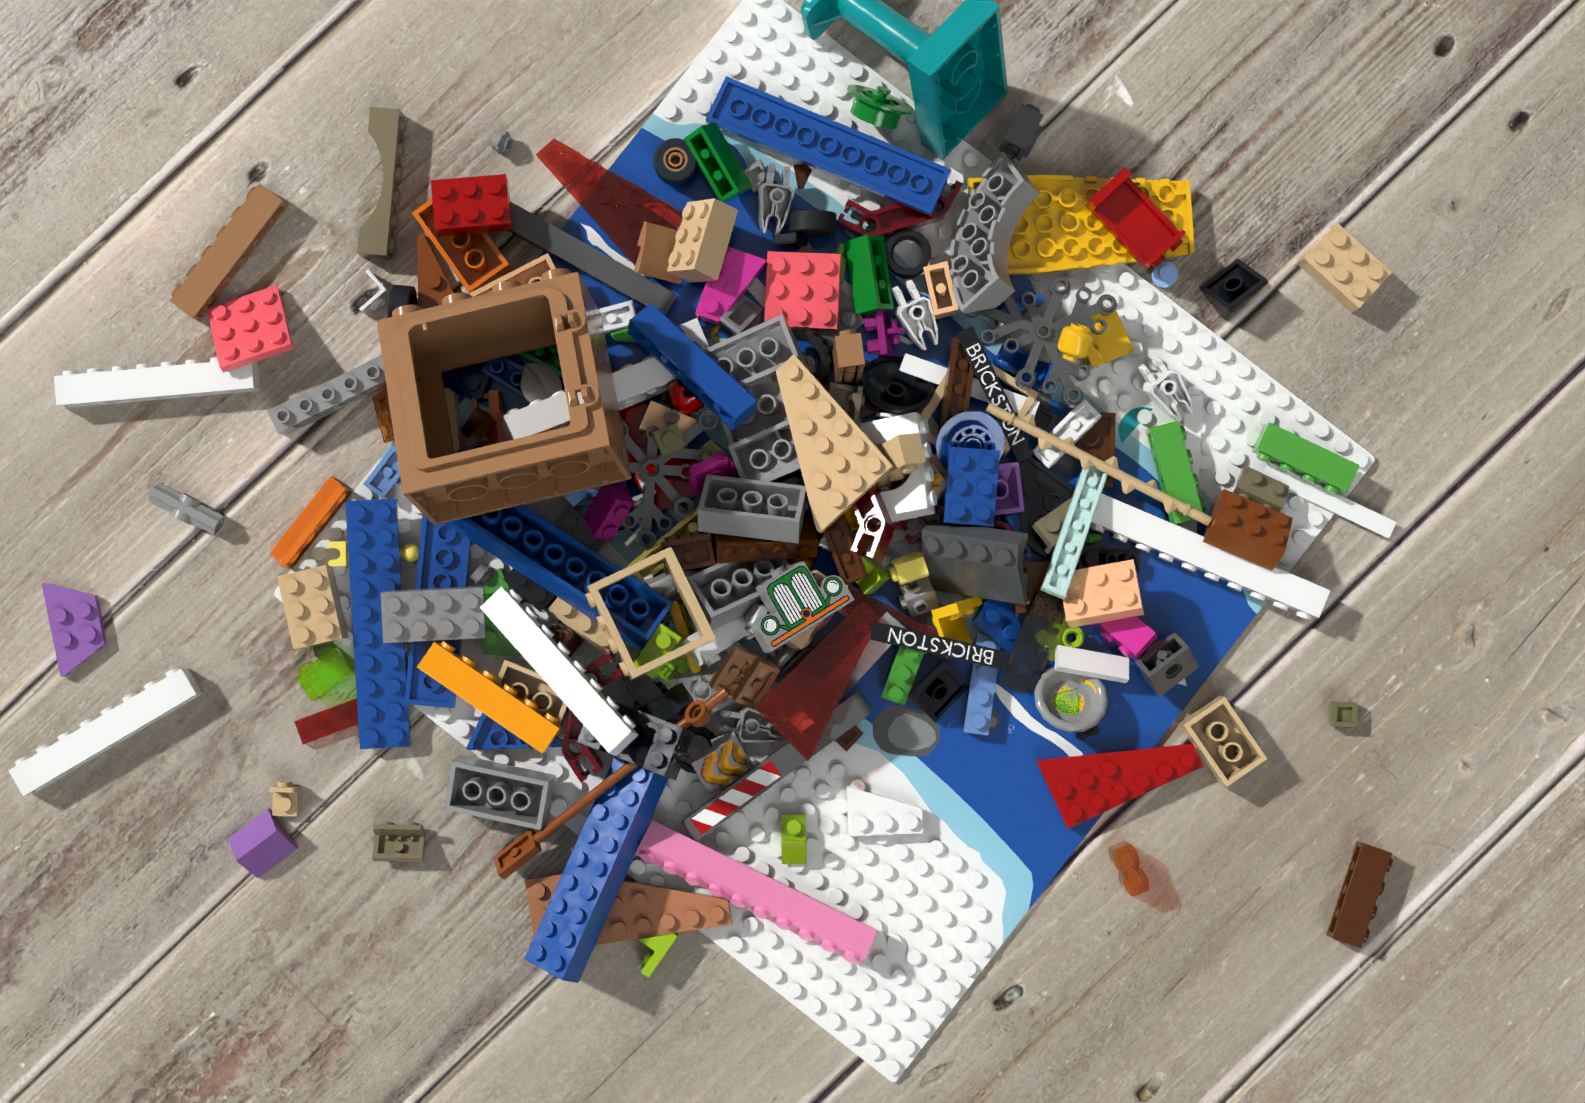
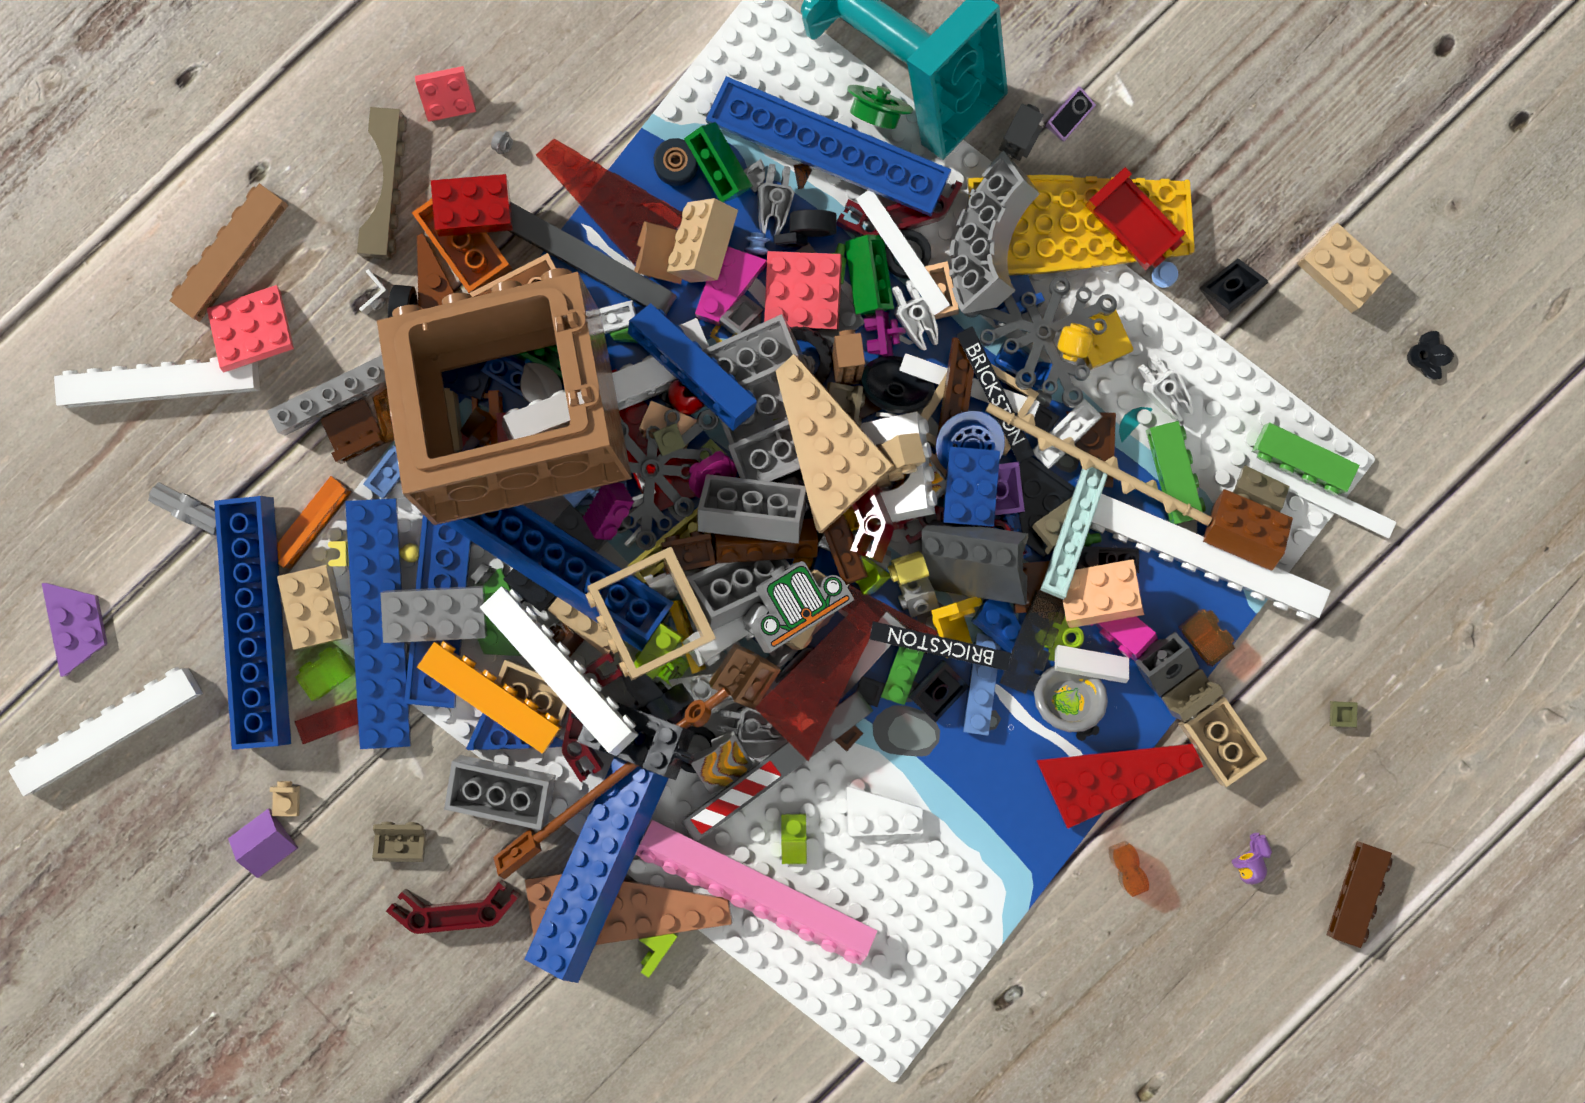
none -> blue brick [214,496,291,750]
none -> reddish brown bracket [321,399,386,464]
none -> dark red piece [386,880,521,934]
none -> coral plate [415,66,476,122]
none -> light blue wheel [745,232,770,255]
none -> white sticker [856,190,950,315]
none -> black tile [856,676,885,707]
none -> slope [1045,86,1096,142]
none -> dark tan bracket [1161,668,1224,722]
none -> clear orange brick [1178,609,1235,667]
none -> medium lavender piece [1232,833,1272,885]
none -> black plate [1407,331,1454,380]

